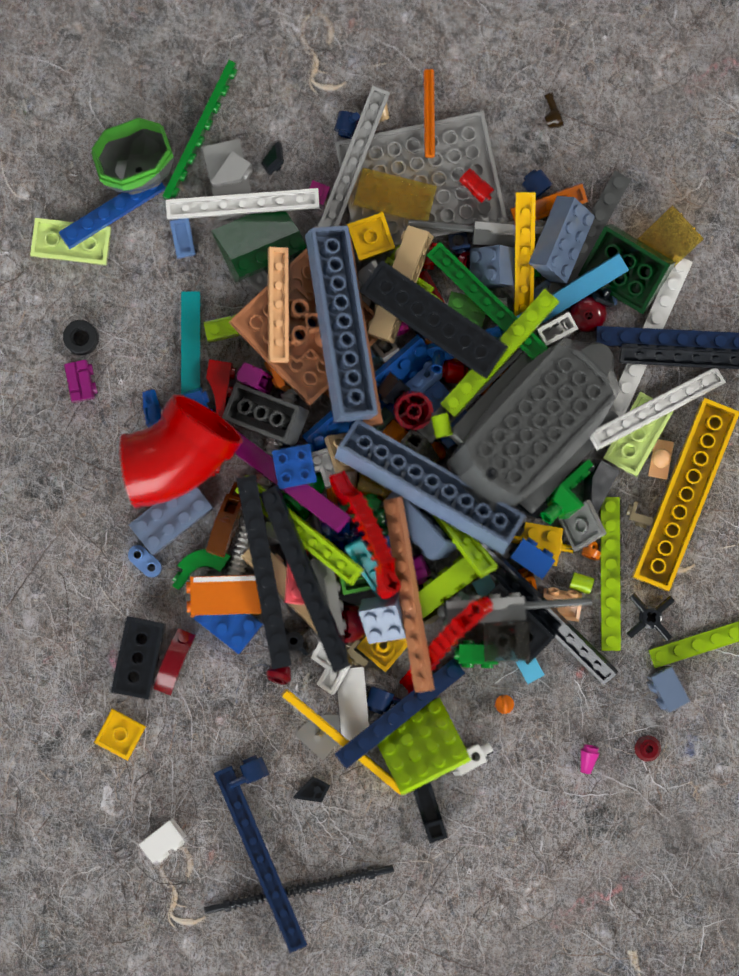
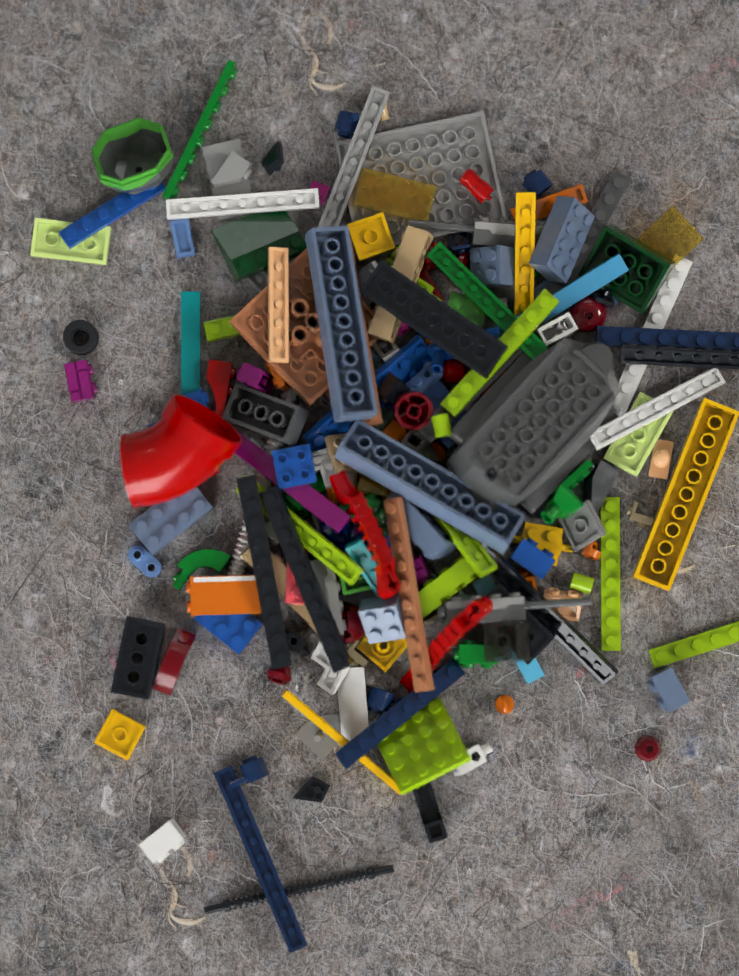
blue hinge [142,390,162,425] -> none
reddish brown slope [206,482,242,558] -> none
orange axle [424,69,435,158] -> none
dark brown bar [544,93,564,128] -> none
dark pink cone [580,744,600,774] -> none
black bar [626,593,675,642] -> none

